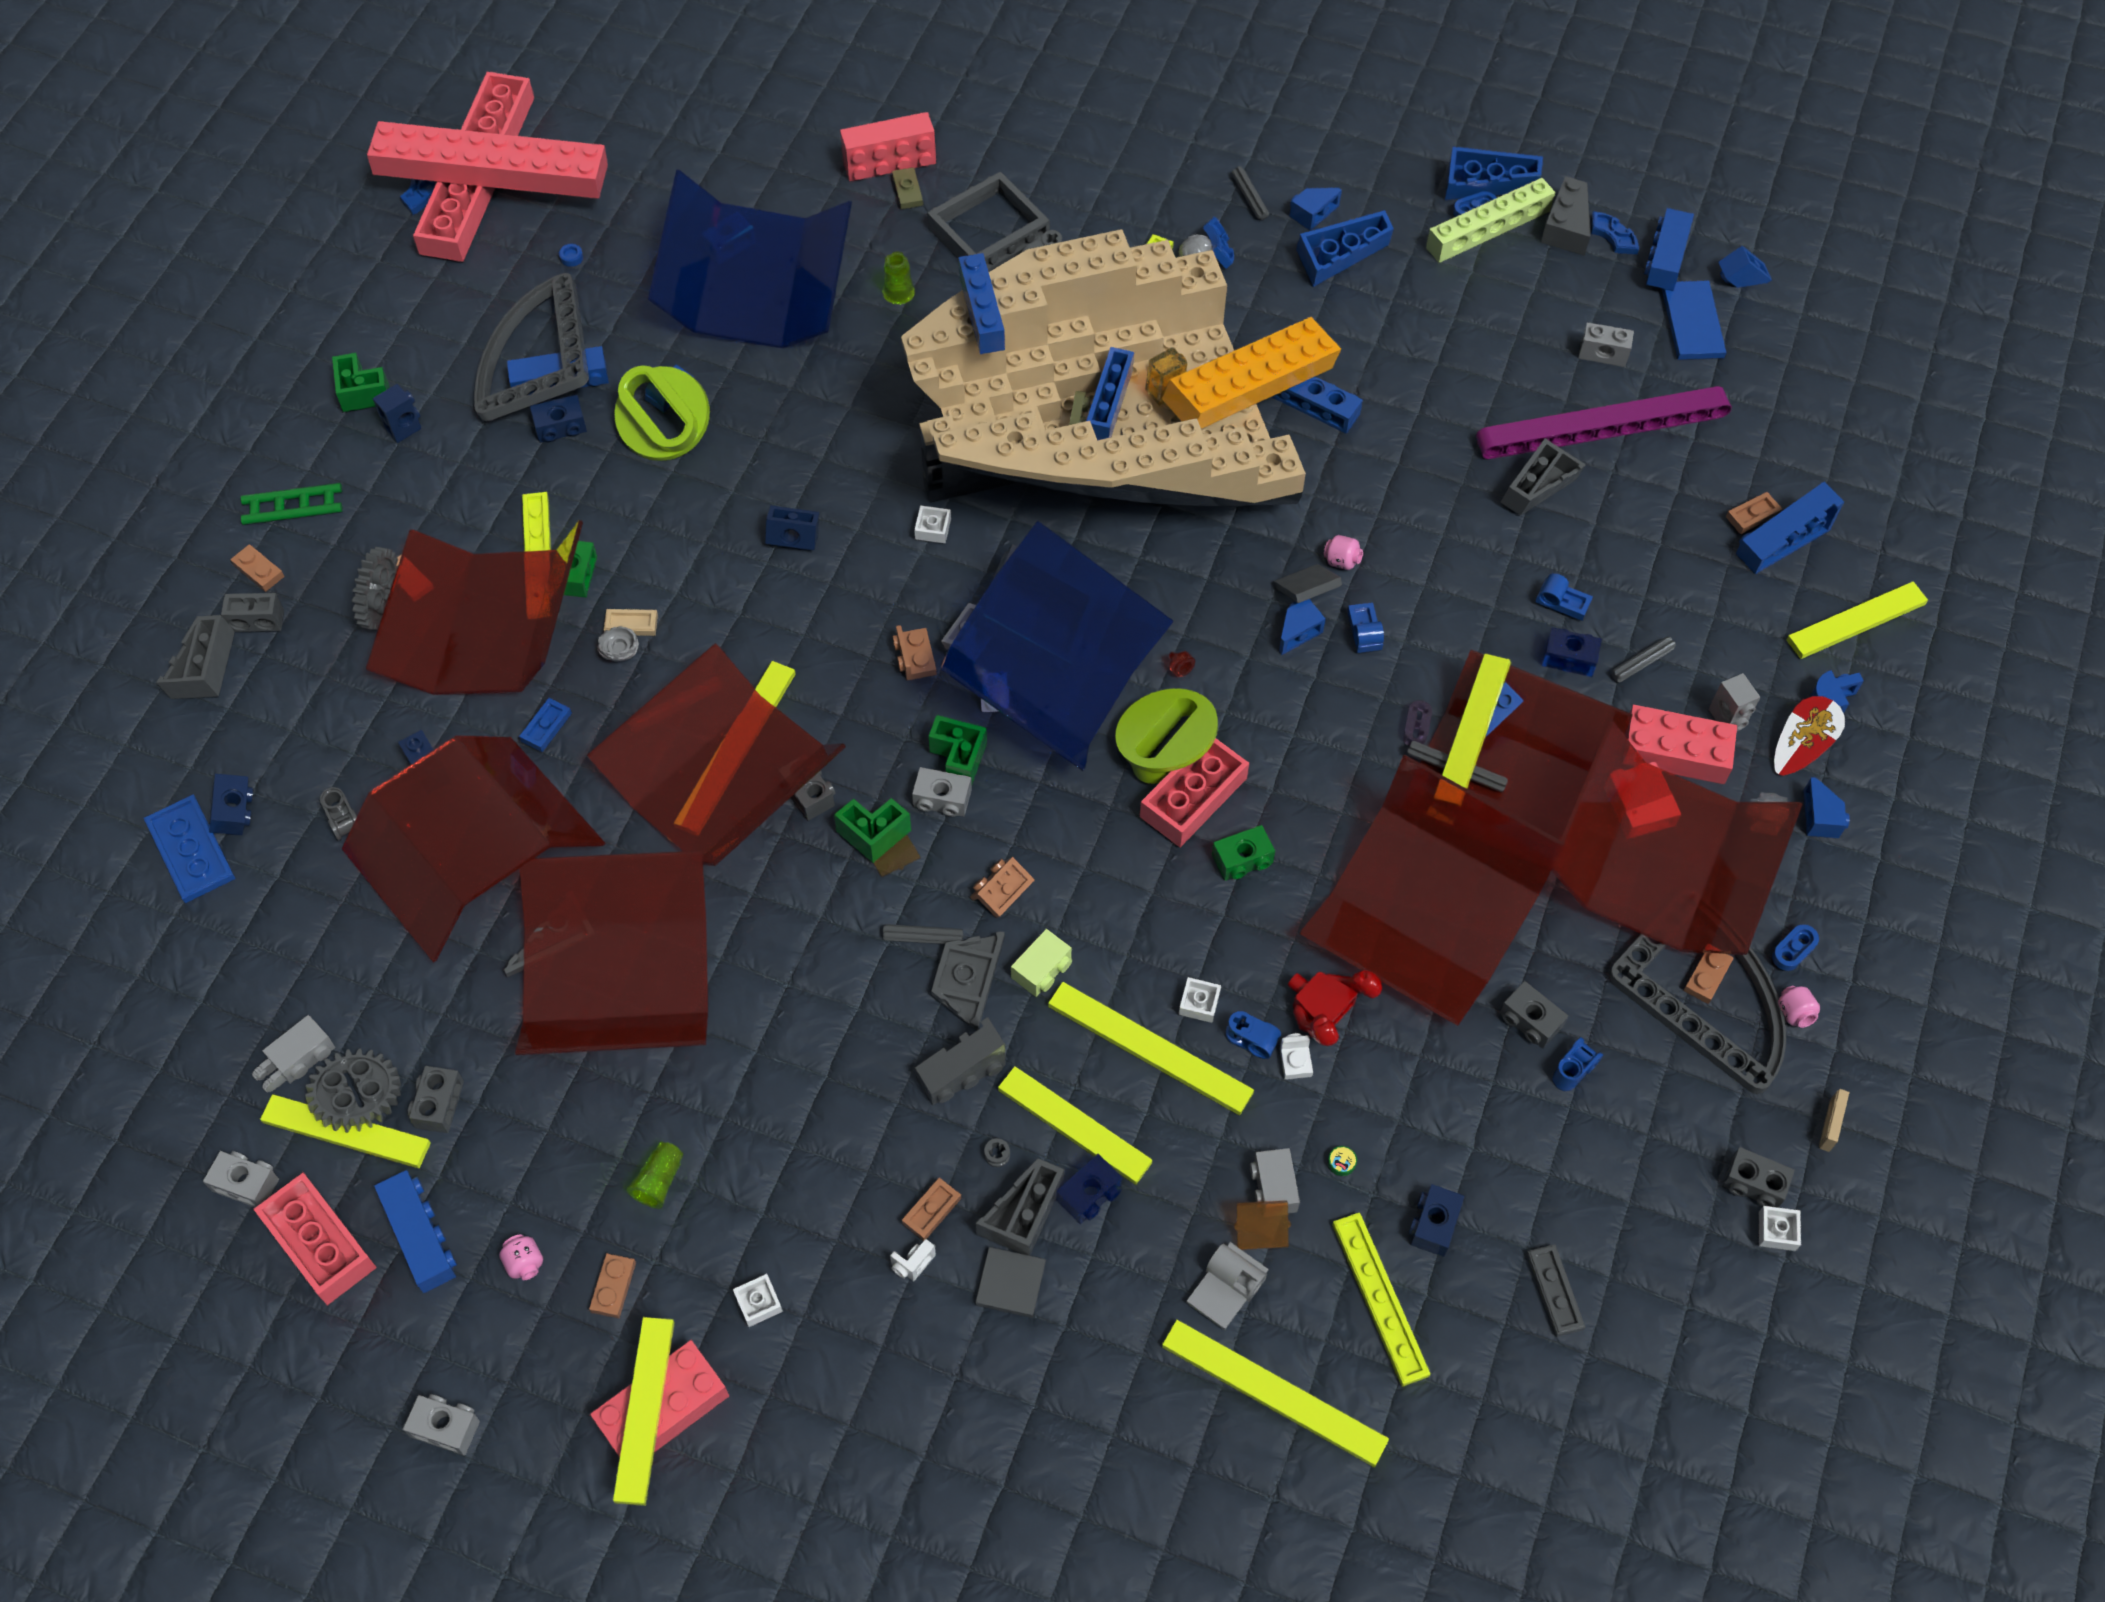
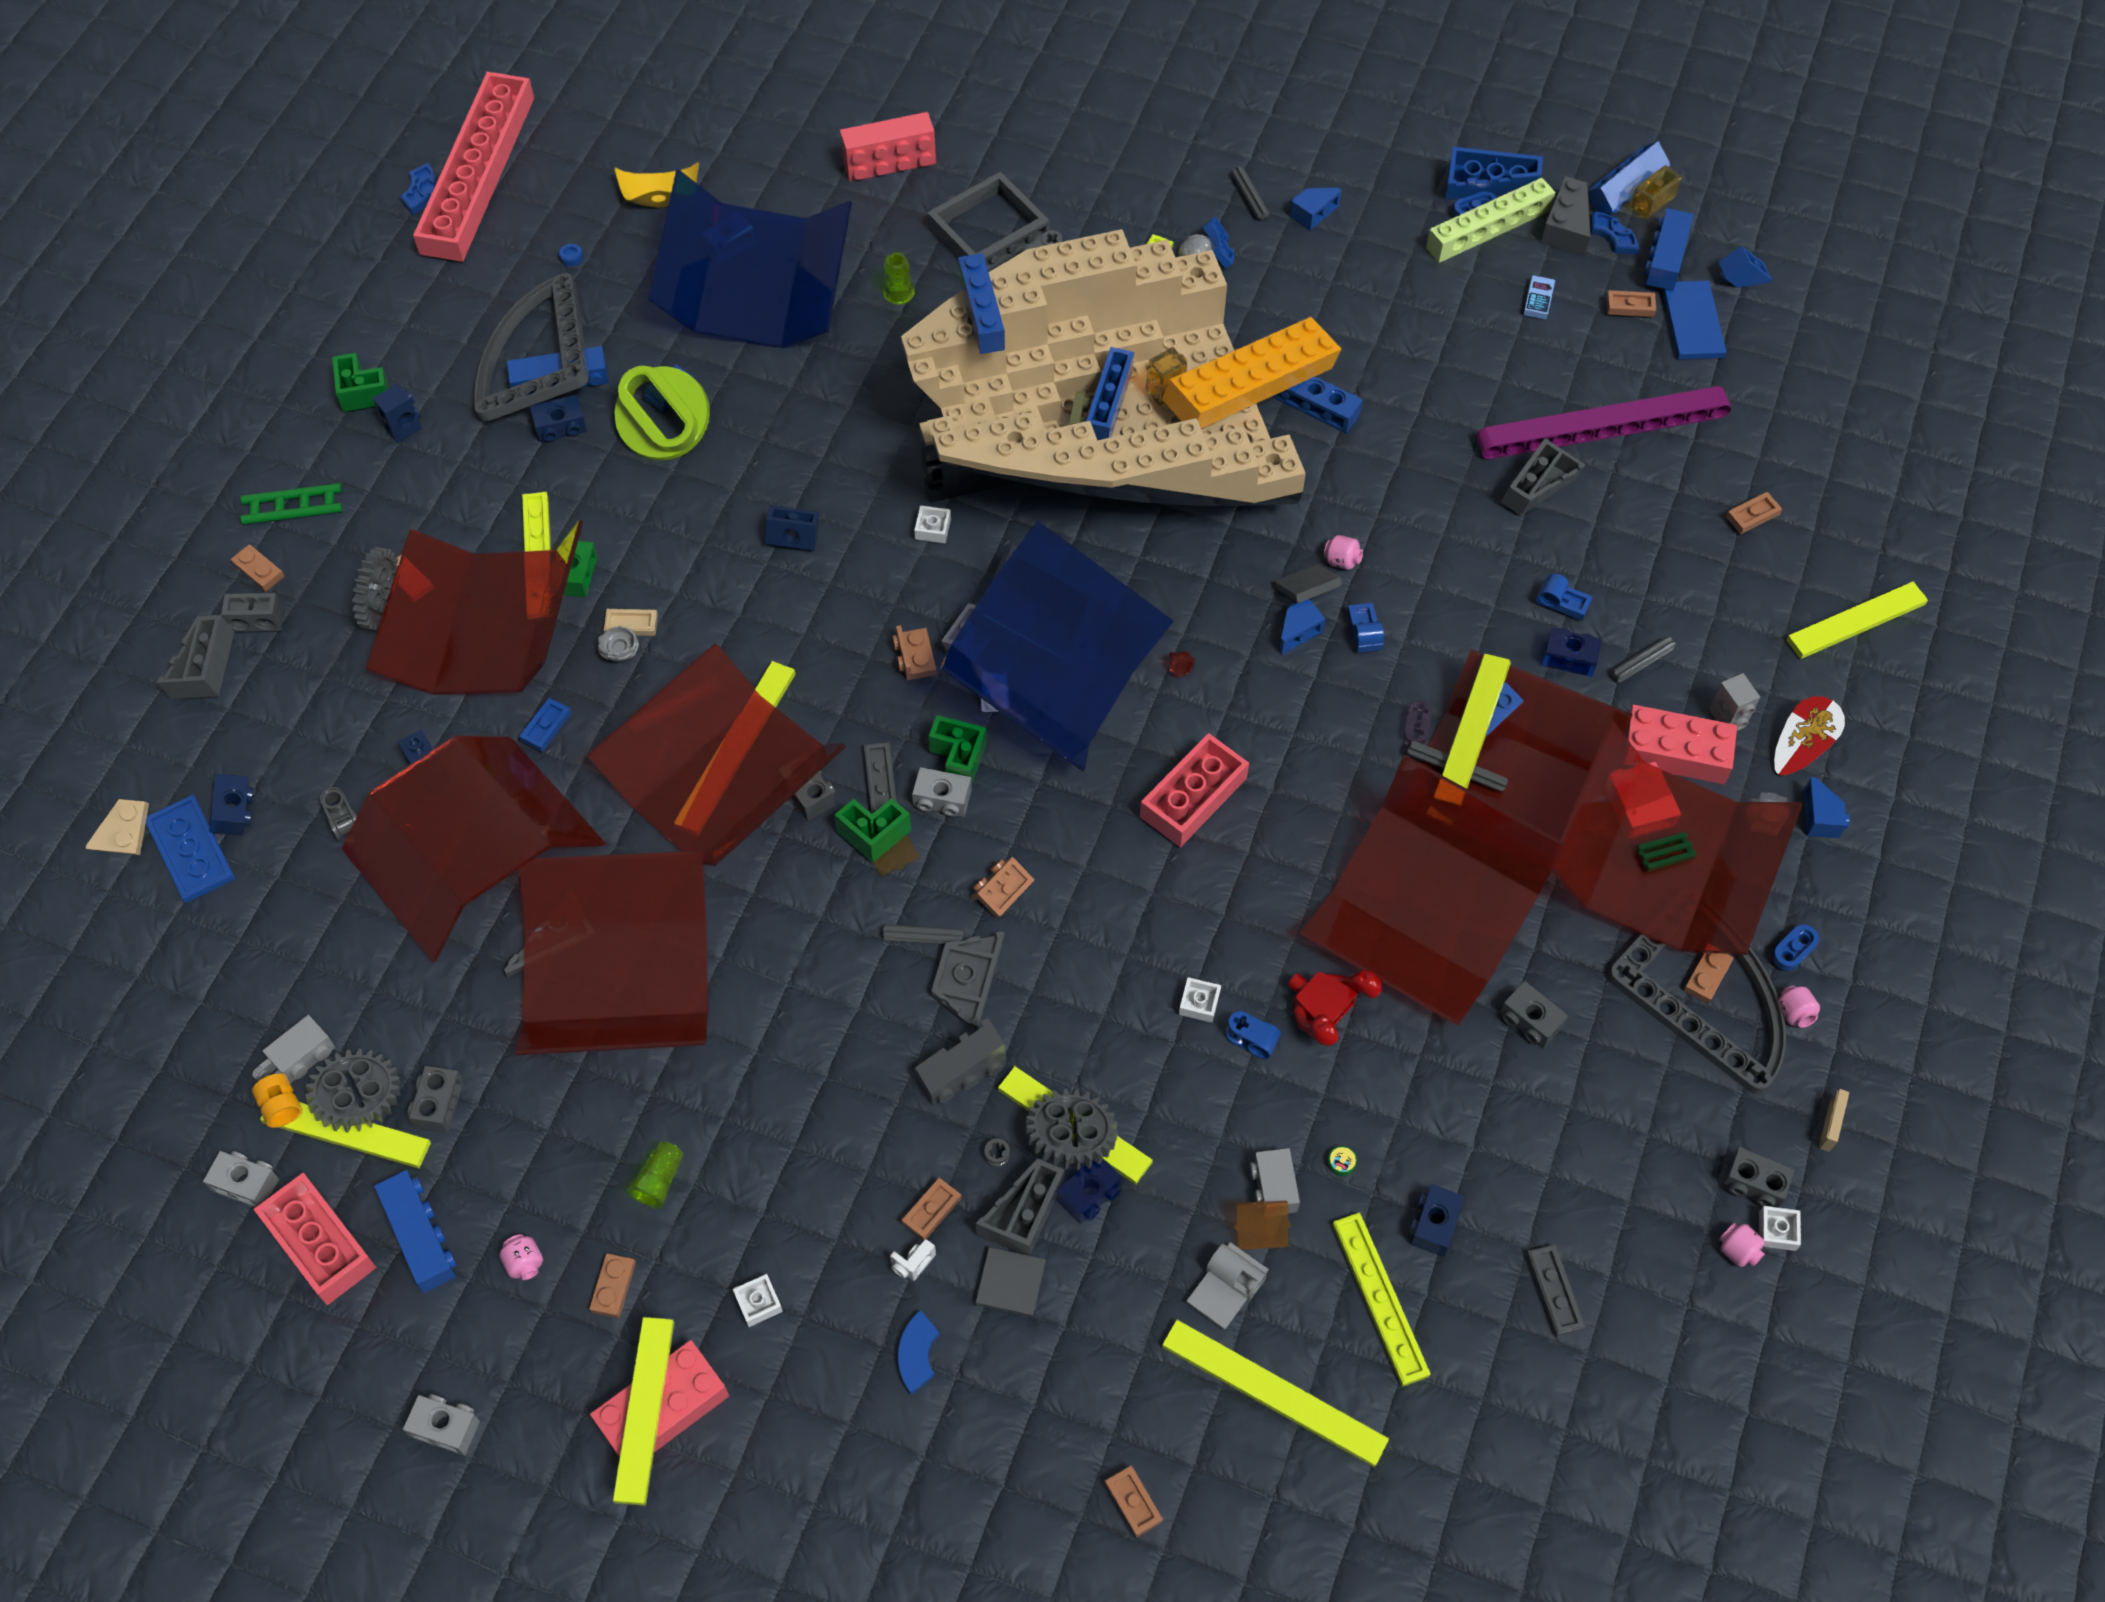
coral brick [367,121,608,199] -> none
olive plate [892,167,923,209] -> none
yellowish green brick [1011,929,1072,997] -> none
neon yellow tile [1048,982,1254,1116] -> none
lime piece [1115,688,1218,784] -> none
green brick [1212,825,1275,881] -> none
white bracket [1279,1033,1313,1080] -> none
blue wedge [1296,210,1394,287] -> none
blue piece [1552,1037,1604,1091] -> none
light grey brick [1578,322,1634,367] -> none
blue wedge [1736,481,1844,574] -> none
blue brick [1810,670,1864,714] -> none
none -> tan wing [86,799,149,856]
none -> light orange wheel [252,1073,303,1128]
none -> yellow piece [614,161,699,208]
none -> dark grey tile [864,742,897,814]
none -> blue tile [898,1310,939,1395]
none -> dark grey gear [1025,1088,1118,1170]
none -> nougat plate [1105,1465,1163,1538]
none -> tile [1523,275,1555,320]
none -> brick [1588,141,1670,215]
none -> nougat plate [1606,290,1656,317]
none -> clear yellow brick [1630,165,1683,219]
none -> dark green tile [1635,832,1698,873]
none -> bright pink head [1719,1223,1765,1267]

